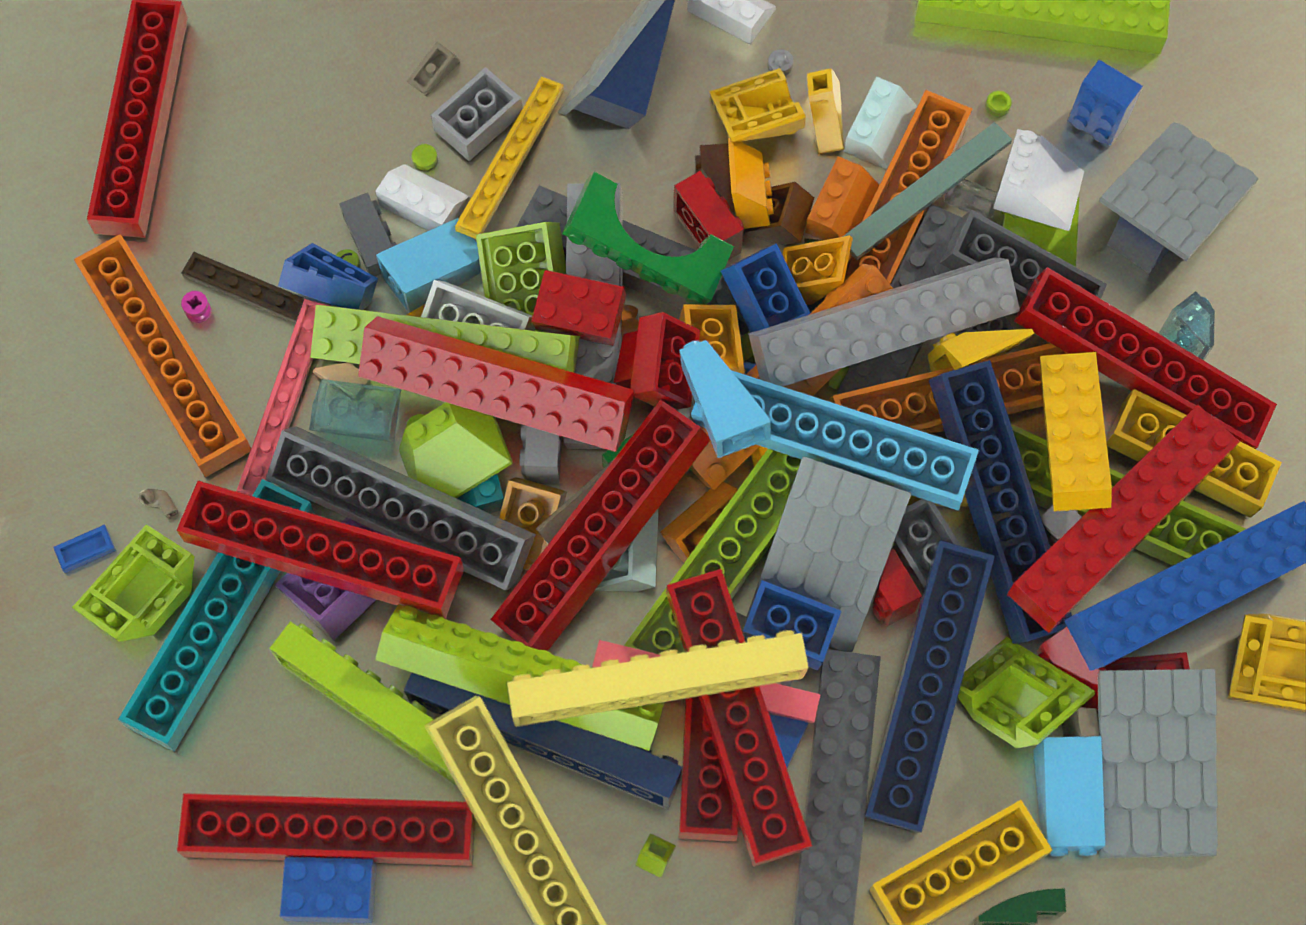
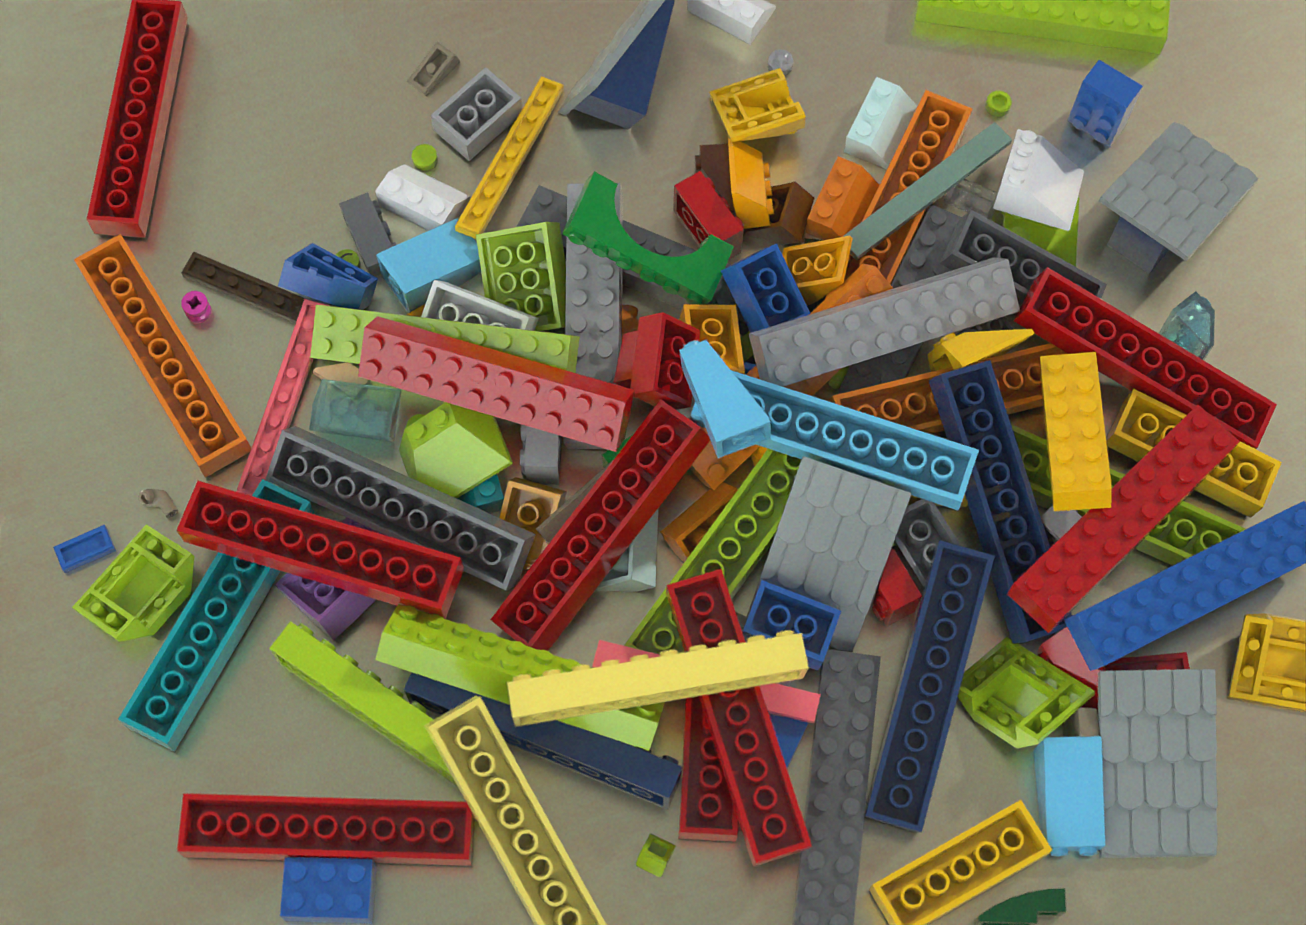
red brick [532,270,626,346] -> none
yellow slope [807,68,844,154] -> none

